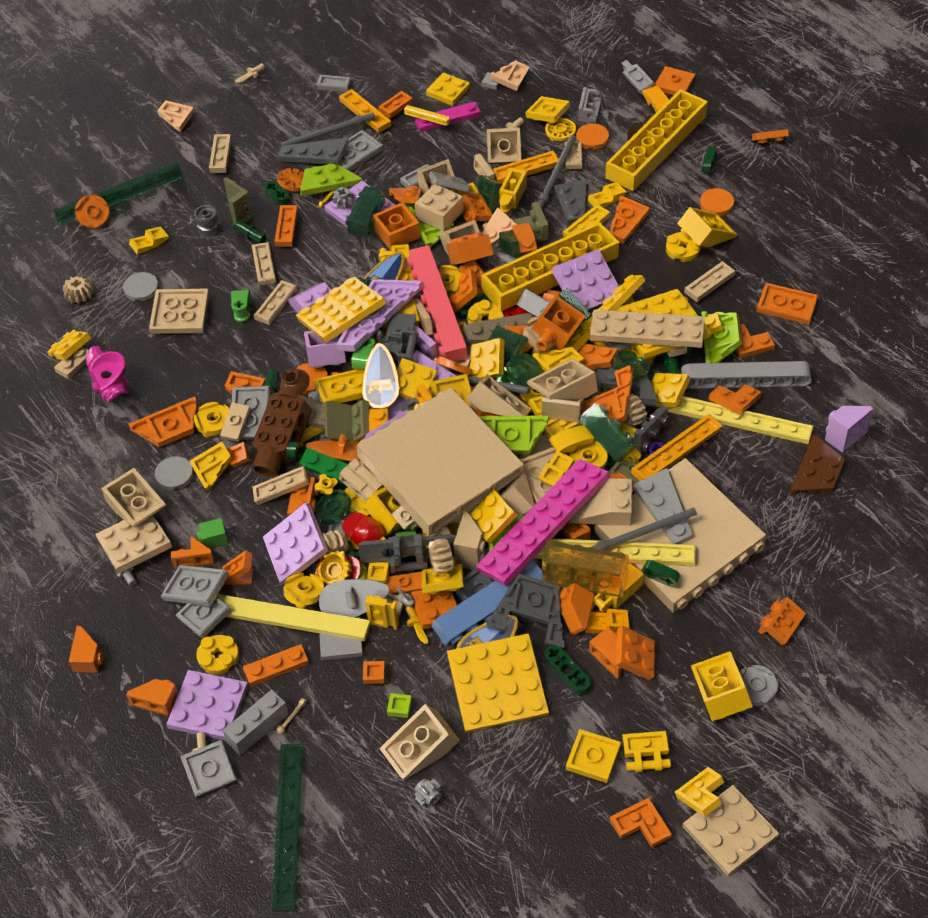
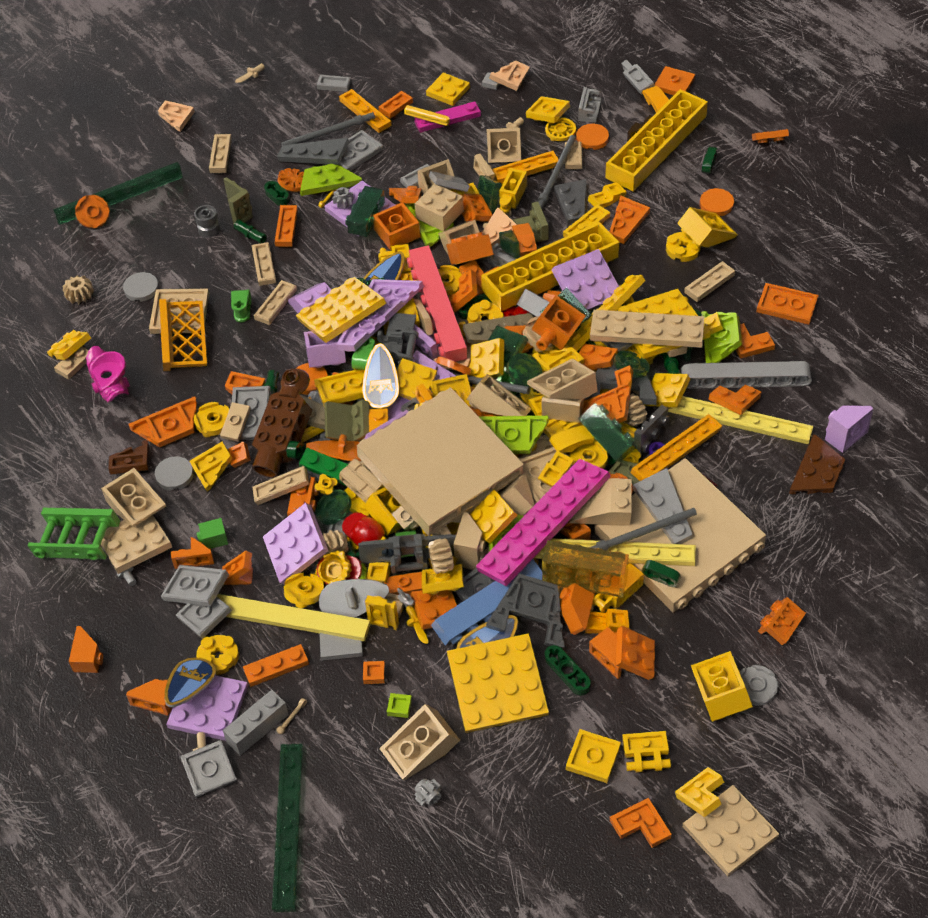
yellow slope [129,226,169,254] -> none
none -> bright green fence [28,507,120,560]
none -> reddish brown wing [108,440,149,475]
none -> light orange fence [159,299,207,371]
none -> shield [164,658,216,707]

